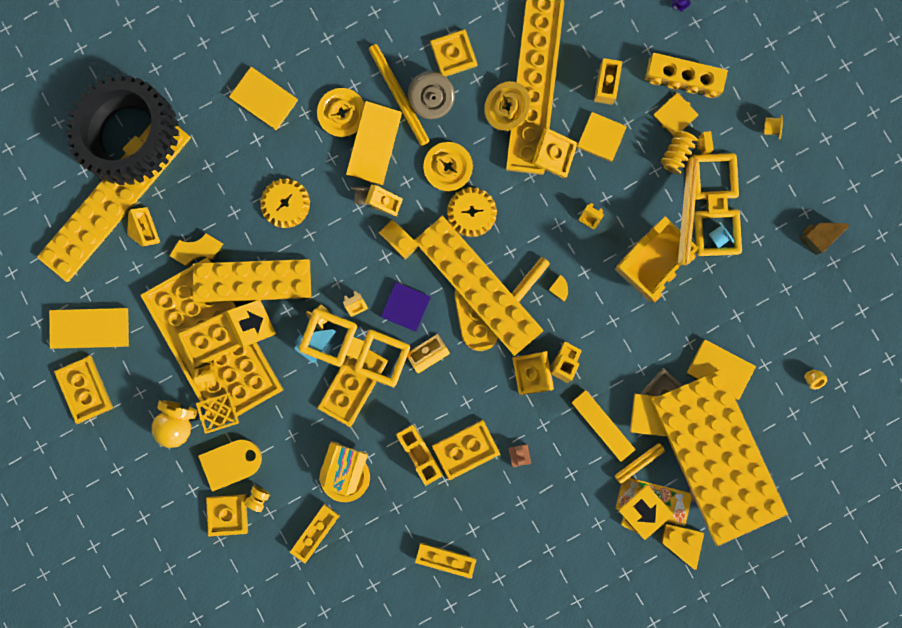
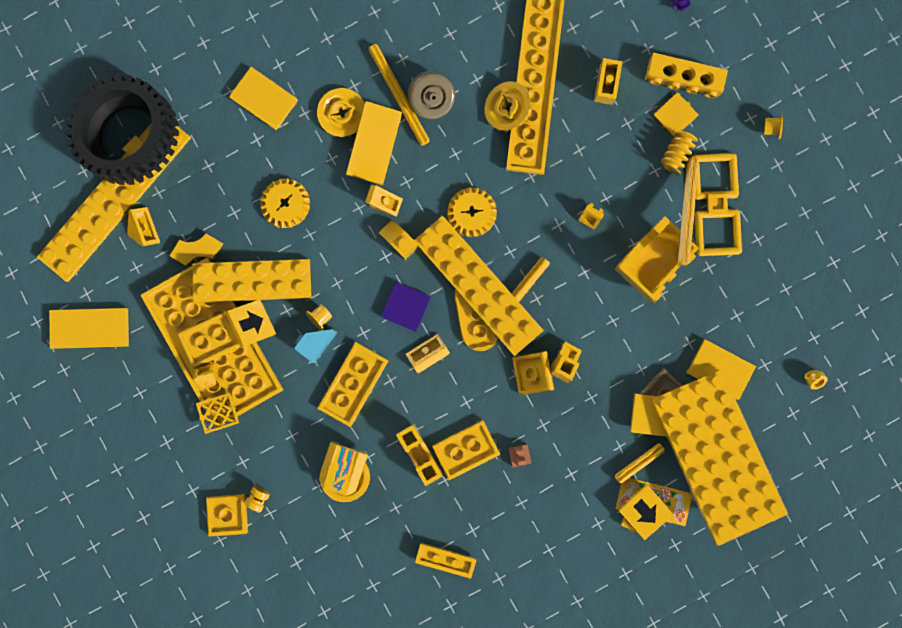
yellow tile [54,356,113,424] -> none
yellow tile [151,400,198,448] -> none
yellow tile [198,439,262,492] -> none
yellow plate [290,504,340,563] -> none
yellow bar [299,309,410,387] -> none
yellow tile [343,291,368,317] -> none
dark tan piece [351,186,370,205] -> none
yellow gear [423,142,473,192] -> none
yellow tile [430,29,478,77] -> none
yellow tile [532,128,578,179] -> none
yellow tile [549,275,568,302] -> none
yellow tile [571,390,636,462] -> none
yellow tile [577,112,627,162] -> none
yellow wing [661,523,704,570] -> none
yellow plate [697,131,714,154] -> none
medium azure piece [709,222,735,248] -> none
pearl gold slope [800,223,849,255] -> none

